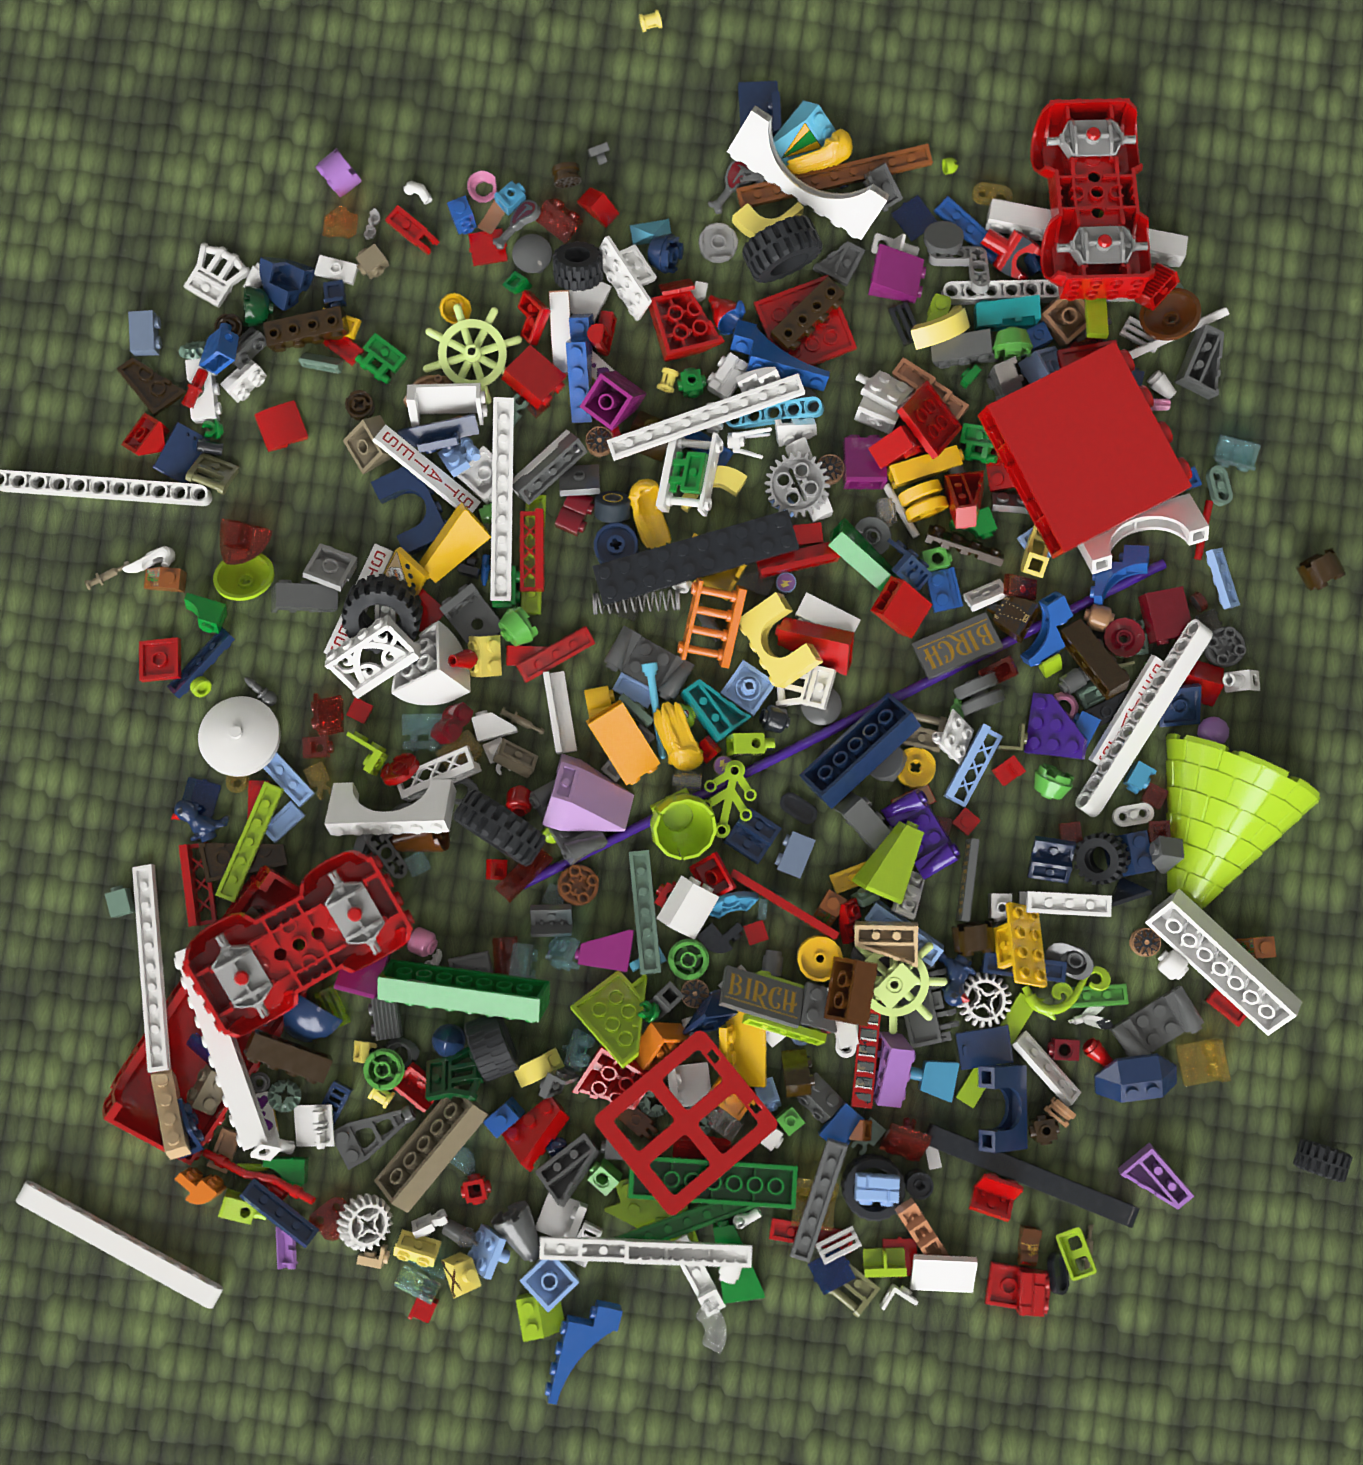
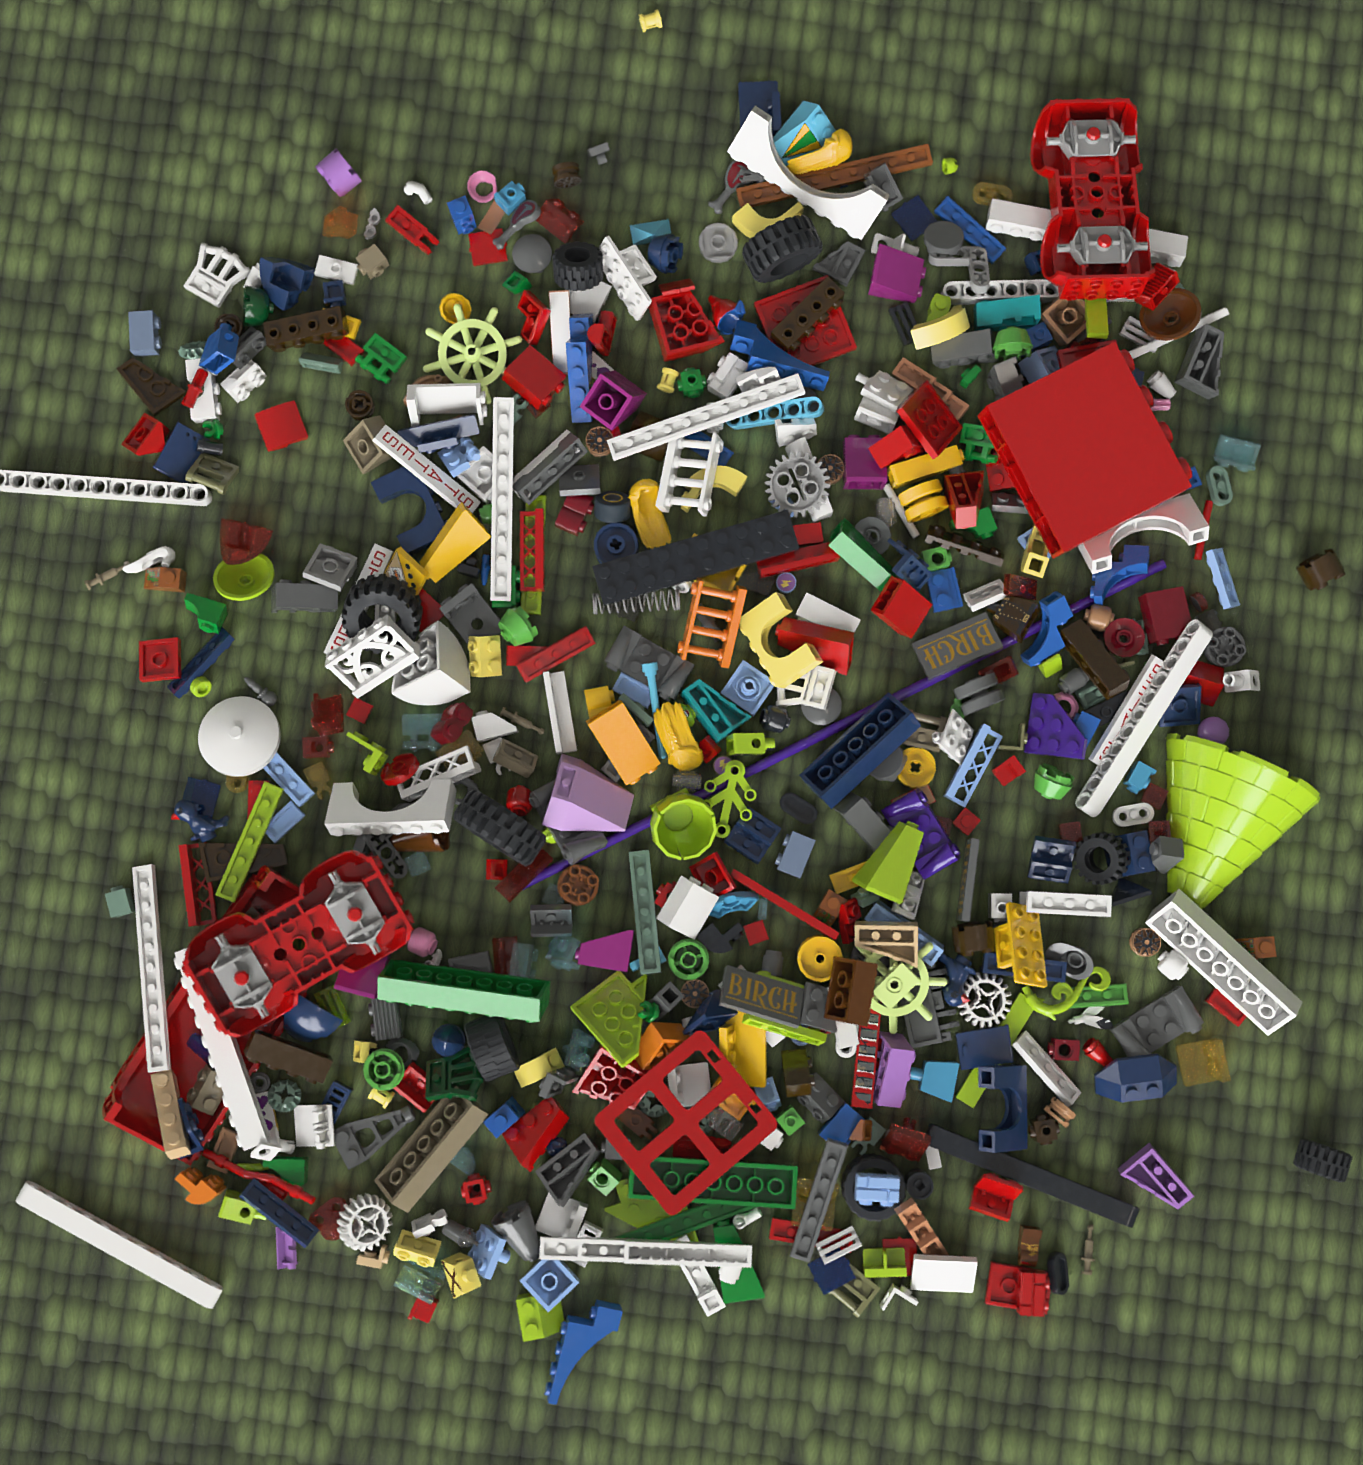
red cone [448,649,478,669] -> none
red slope [577,187,619,228] -> none
green plate [668,451,709,494] -> none
white piece [690,281,708,302] -> none
clear tile [696,1299,727,1354] -> none
white plant [727,427,772,459] -> none
red connector [980,228,1041,280] -> none
lime piece [1056,1227,1097,1281] -> none

